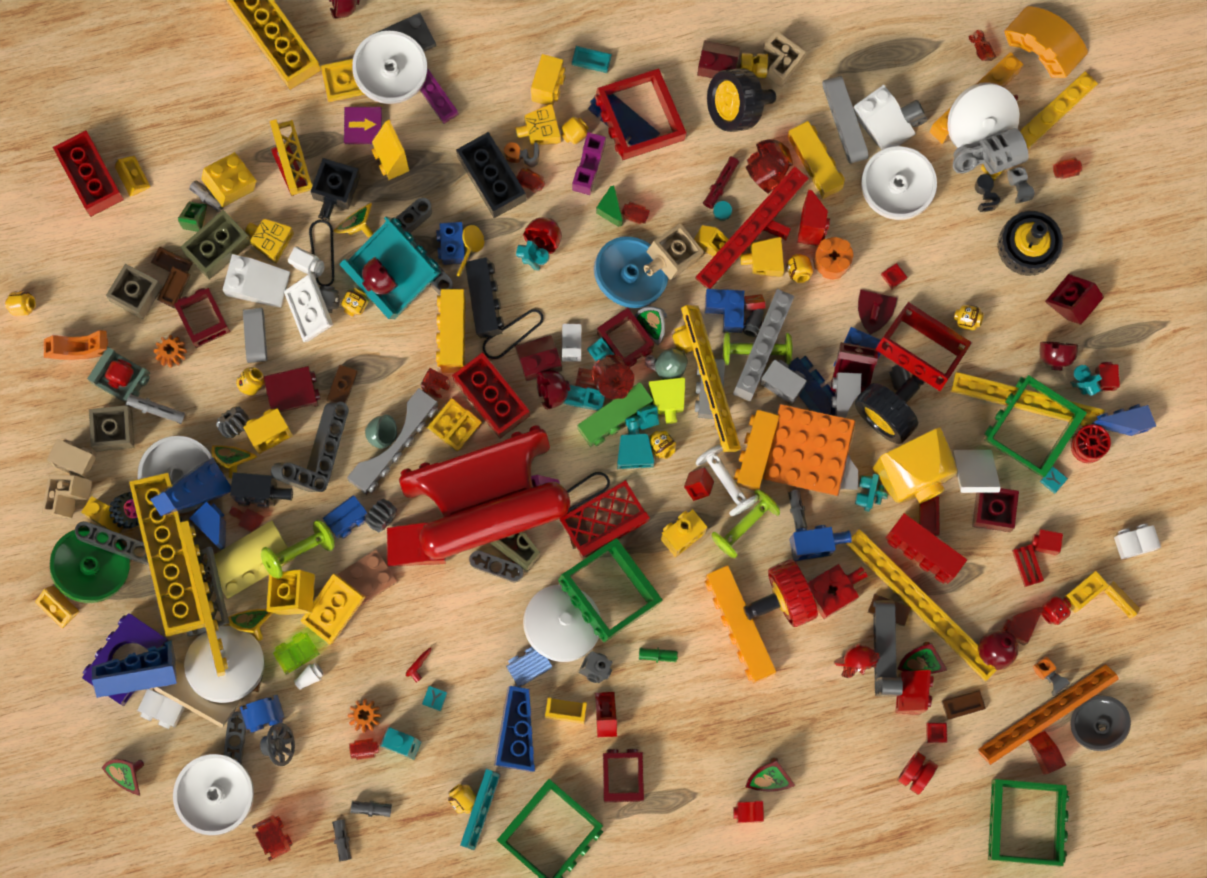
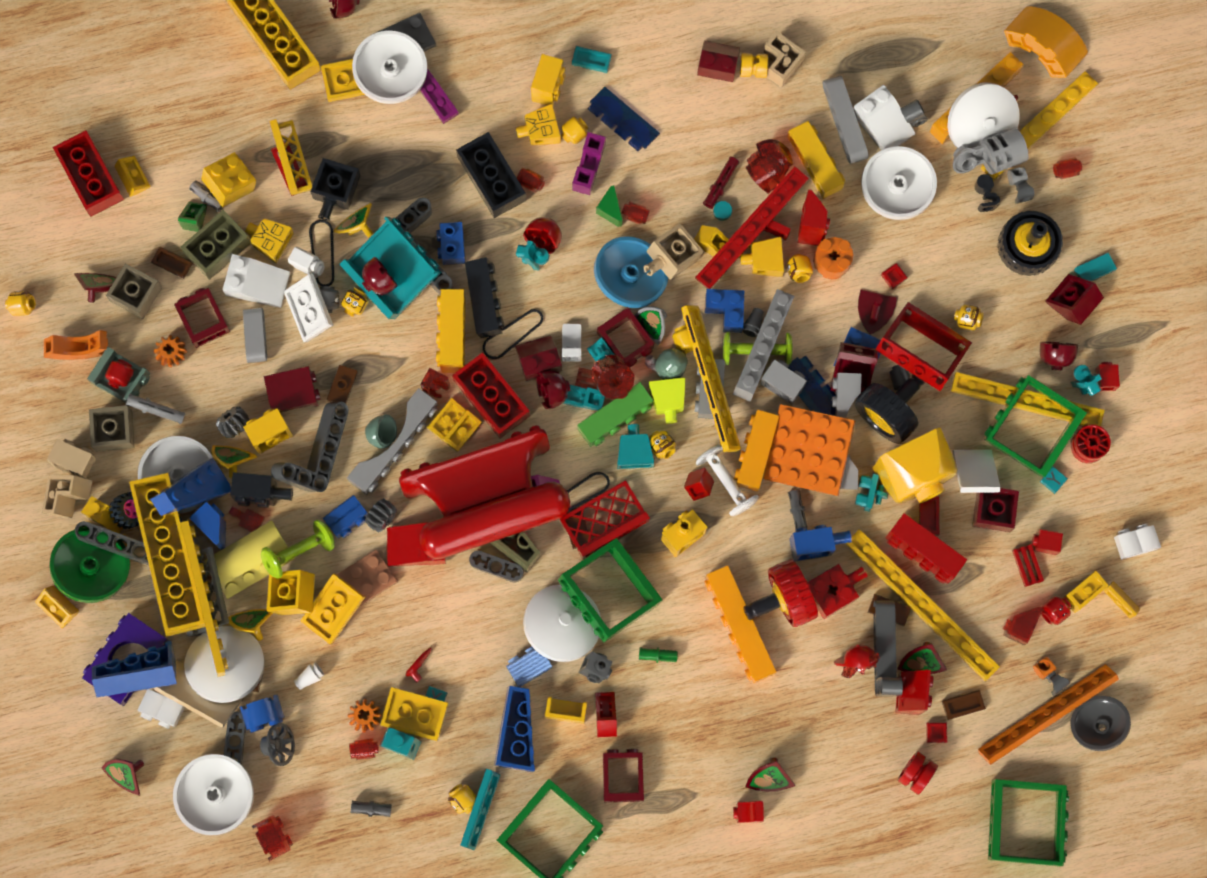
reddish brown tile [157,266,191,309] -> none
yellow head [236,367,265,395] -> none
clear neon green brick [273,632,320,675] -> none
dark grey pin [332,819,352,862] -> none
magenta tile [344,107,382,144] -> none
yellow slope [371,120,409,180] -> none
yellow piece [457,225,485,276] -> none
leg [504,142,539,167] -> none
red window [595,68,687,161] -> none
teal plate [625,405,659,430] -> none
black wheel [707,68,776,132] -> none
lime hose [712,490,780,558] -> none
red tile [744,294,766,310] -> none
clear red plate [969,30,997,61] -> none
dark red cylinder [978,629,1019,670] -> none
clear red slope [1027,731,1067,775] -> none
blue slope [1091,404,1156,436] -> none
none -> shield [74,273,117,303]
none -> yellow plate [380,687,448,741]
none -> teal tile [1074,253,1117,282]

